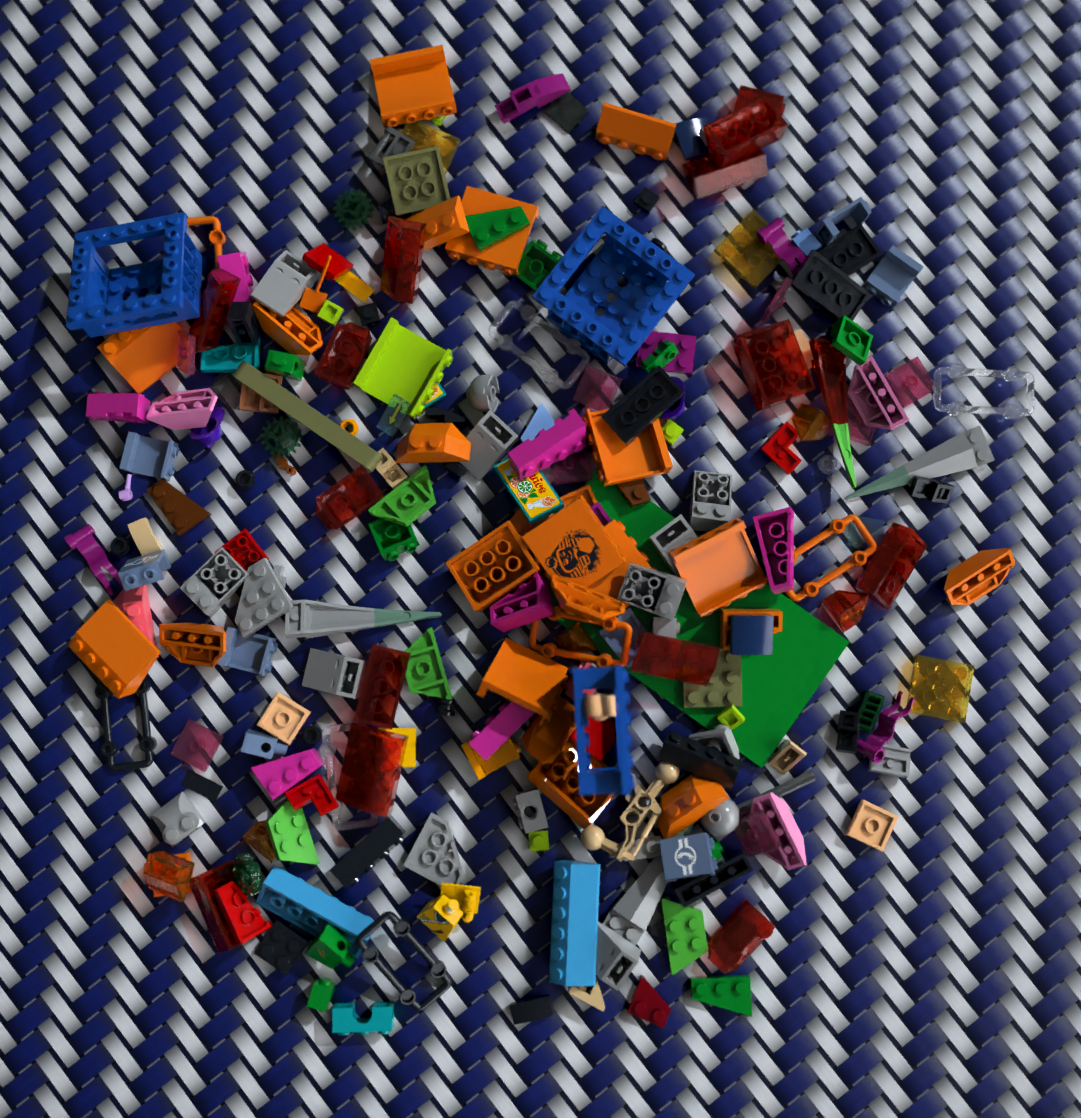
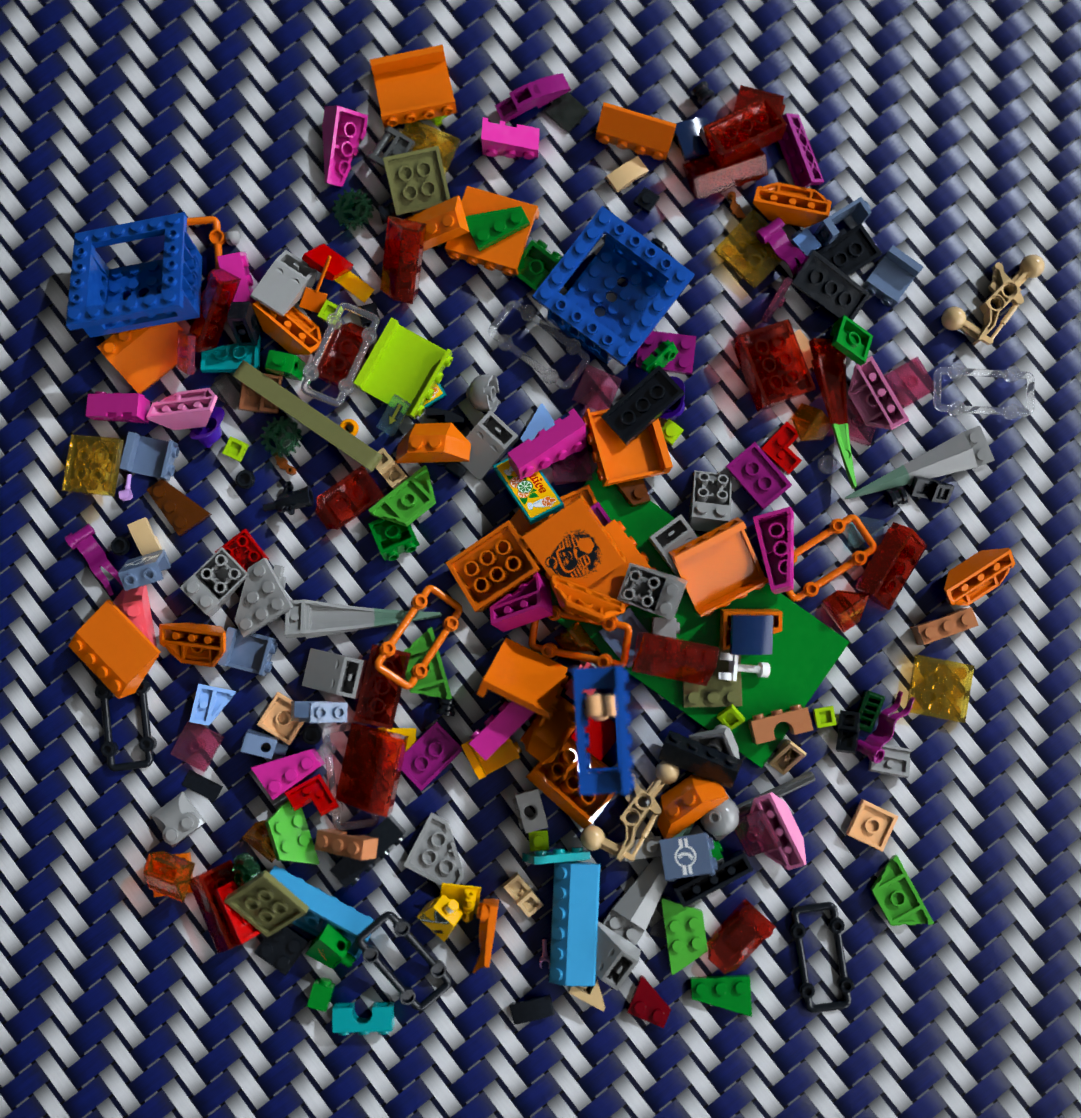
none -> clear yellow plate [62,434,124,497]
none -> light blue wing [189,684,236,726]
none -> lime plate [222,436,249,462]
none -> light grey hinge [224,231,240,246]
none -> olive plate [224,870,309,938]
none -> black piece [263,481,314,515]
none -> sand blue panel [291,701,348,723]
none -> clear bar [301,302,380,406]
none -> nougat arch [315,829,378,860]
none -> dark pink wedge [322,106,368,187]
none -> orange bar [375,585,463,689]
none -> magenta plate [394,721,463,791]
none -> orange slope [472,898,499,974]
none -> dark pink wedge [481,117,540,159]
none -> tan slope [502,872,544,918]
none -> teal wing [522,847,591,865]
none -> lavender hand [539,939,550,969]
none -> tan slope [606,156,649,193]
none -> black wheel [691,81,715,106]
none -> white bar [718,652,770,681]
none -> magenta plate [725,442,792,510]
none -> dark orange piece [727,191,747,220]
none -> nougat arch [748,704,814,745]
none -> orange wedge [753,182,832,228]
none -> magenta fence [772,113,824,188]
none -> black bar [789,902,854,1013]
none -> lime plate [813,706,837,728]
none -> bright green wing [870,854,934,926]
none -> black wheel [885,486,908,508]
none -> nougat arch [911,607,979,645]
none -> tan piece [941,255,1045,345]

